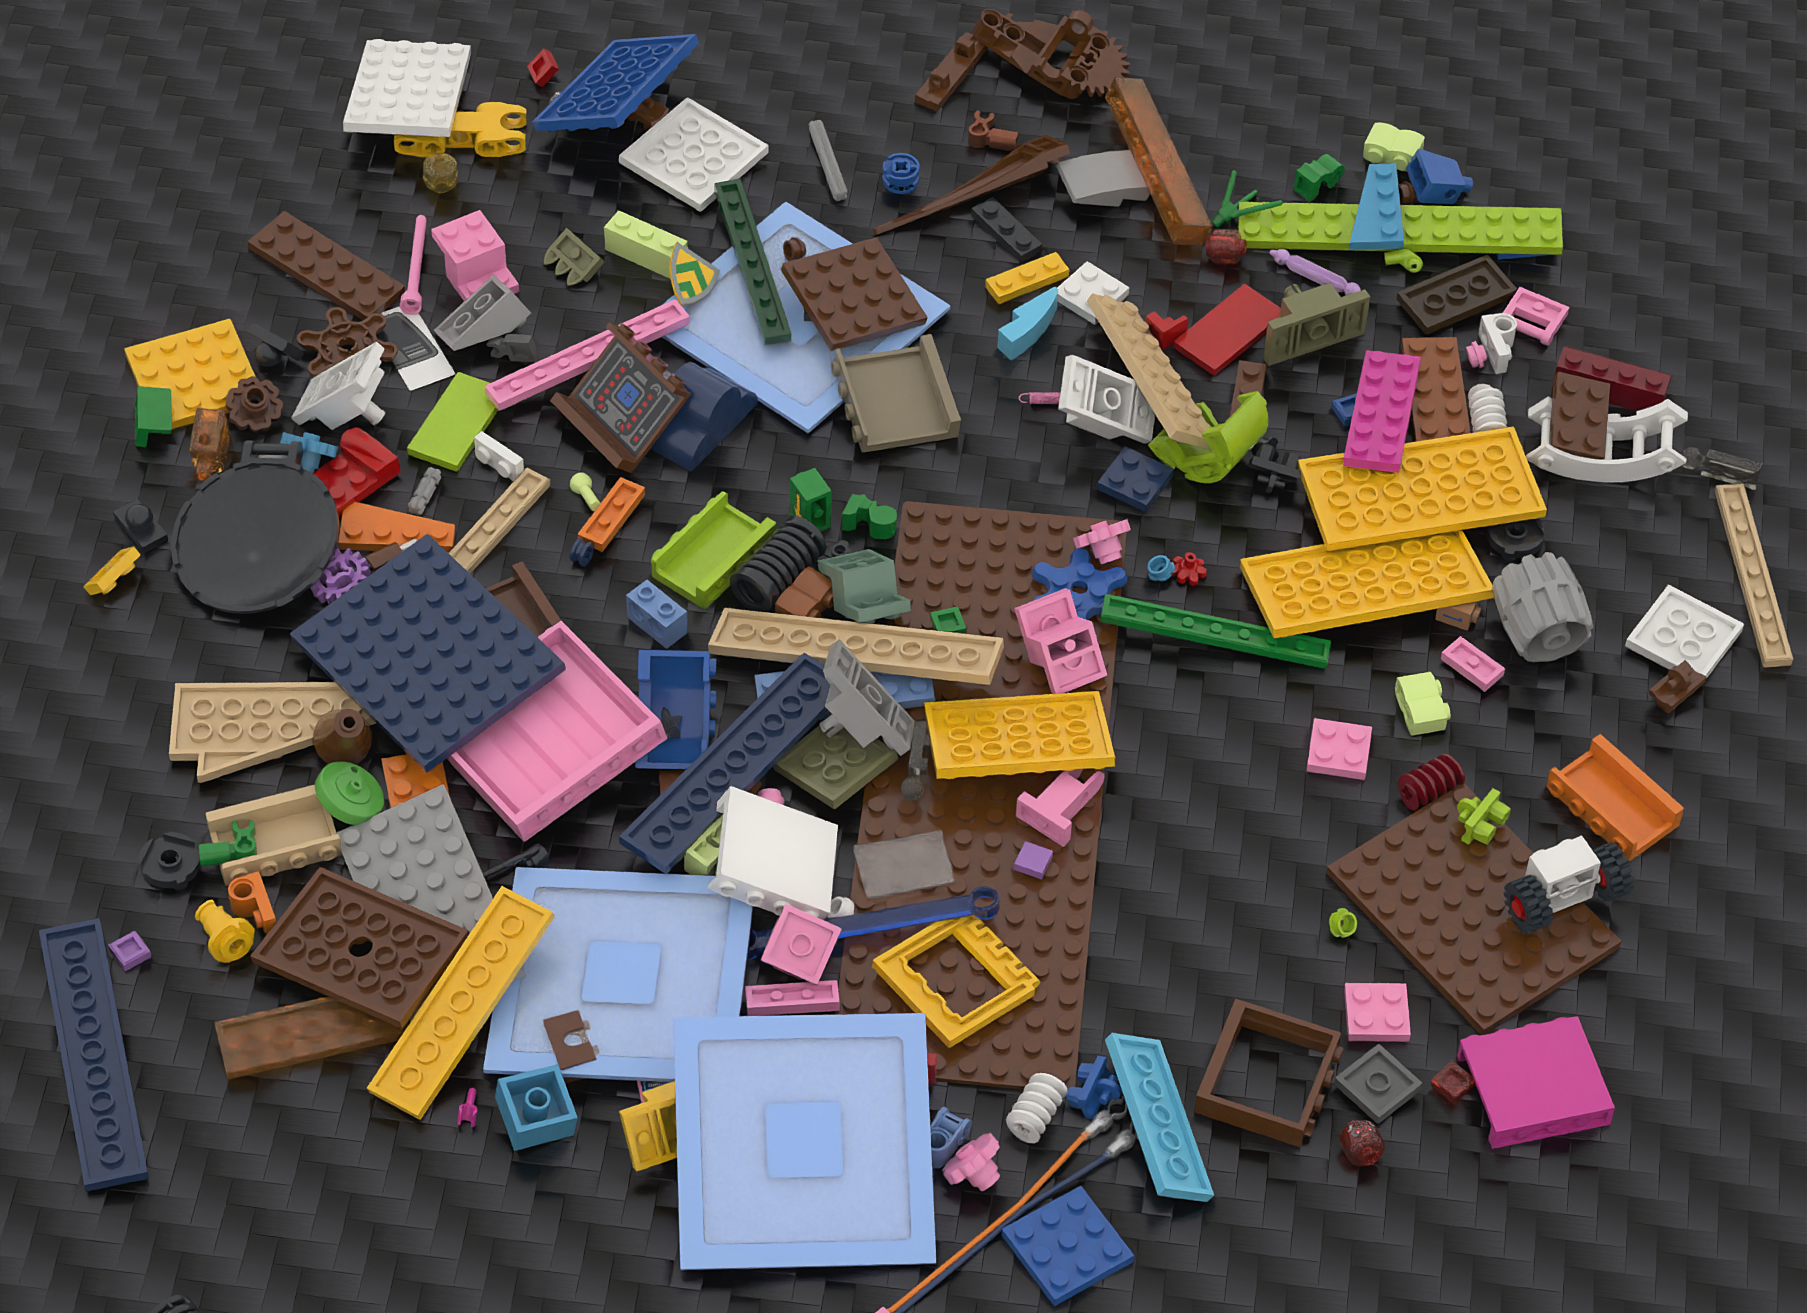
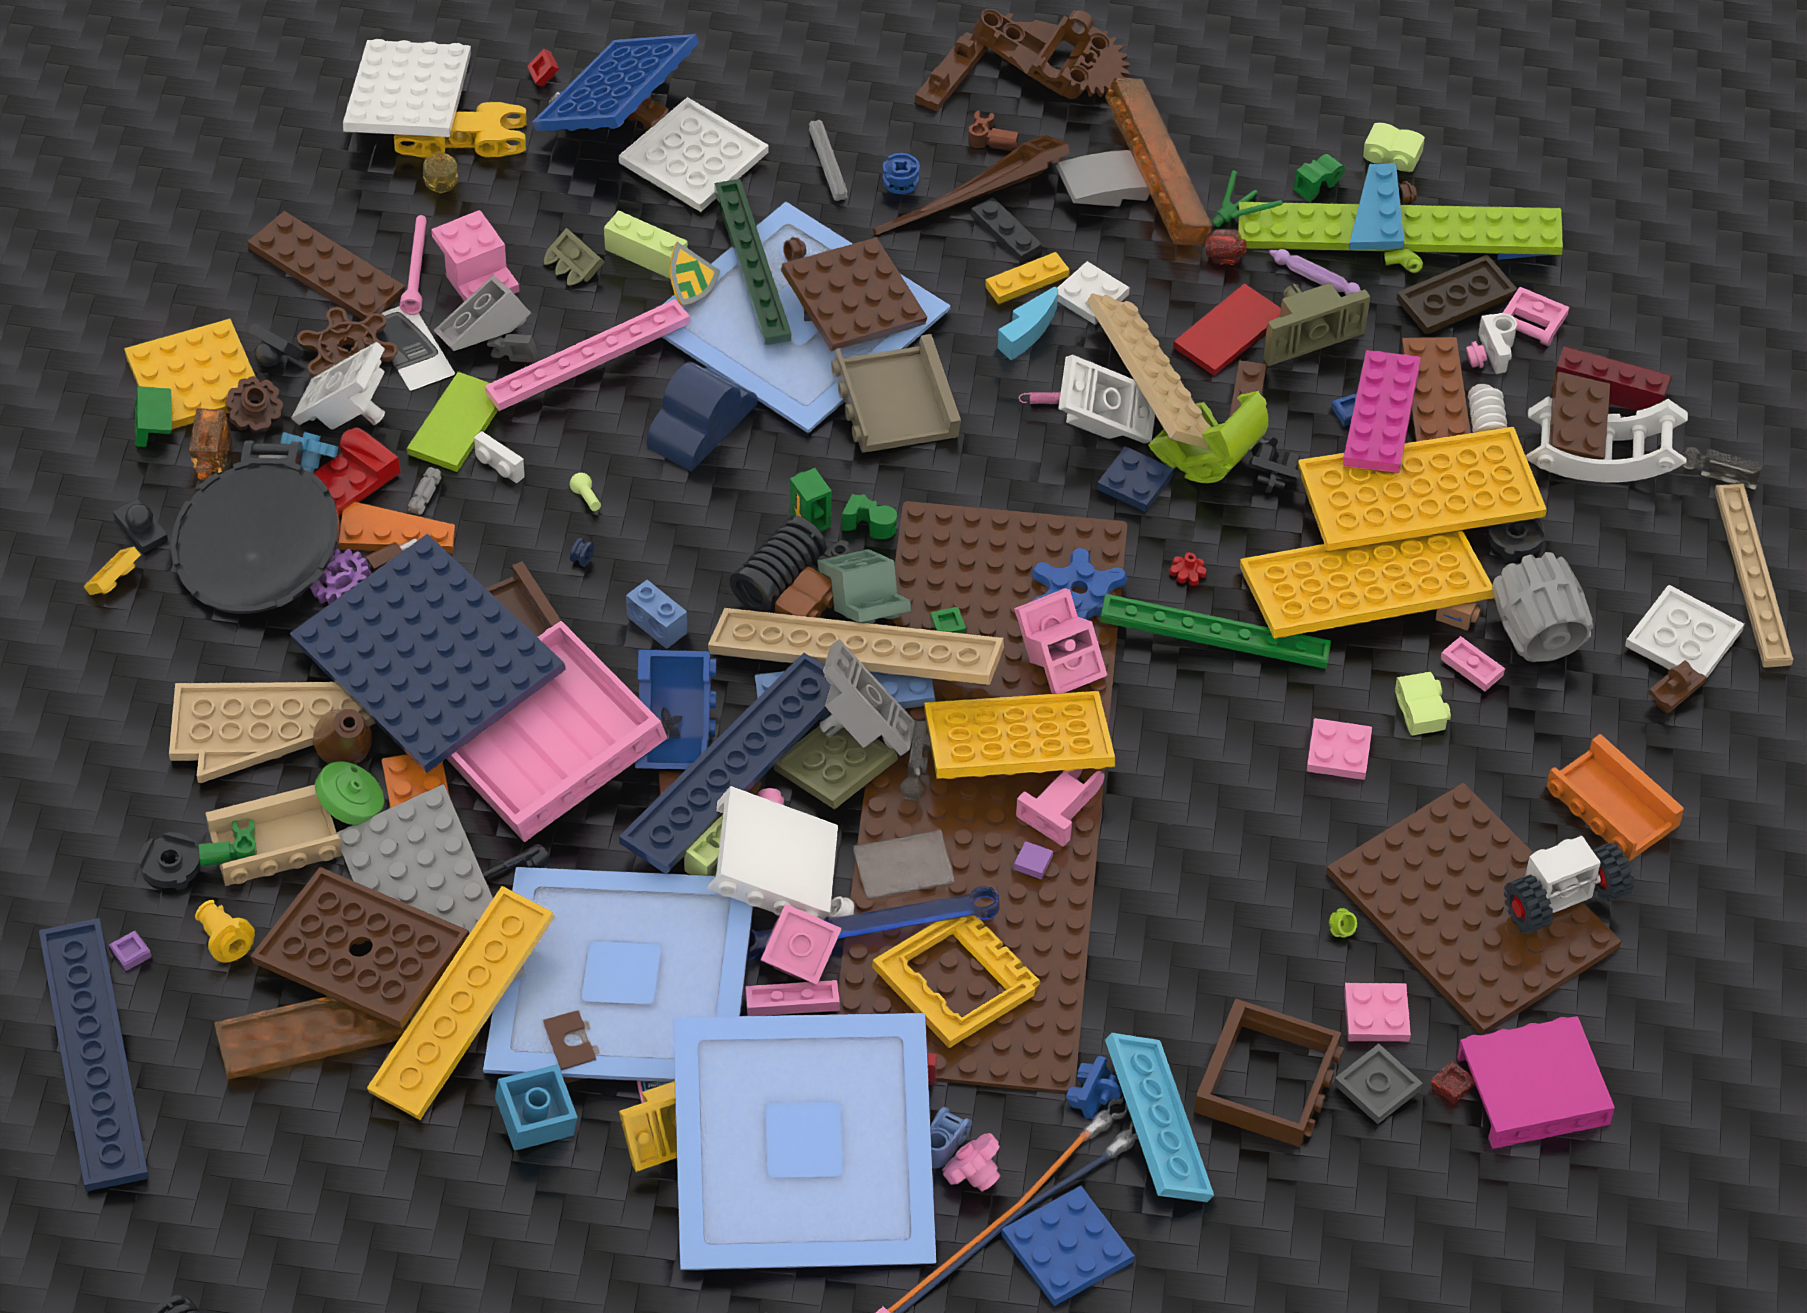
orange plate [228,871,276,936] -> none
tan tile [449,468,550,574] -> none
dark pink hand [457,1088,478,1127] -> none
panel [550,322,691,473] -> none
orange plate [578,477,645,552] -> none
lime panel [651,491,776,610] -> none
white piece [1006,1073,1068,1143] -> none
bright pink plant [1073,519,1131,565] -> none
red panel [1145,311,1188,350] -> none
dark azure plate [1147,555,1175,582] -> none
clear red head [1339,1120,1385,1167] -> none
dark red piece [1398,754,1465,811] -> none
blue torso [1406,149,1473,204] -> none
lime hips [1457,788,1511,845] -> none

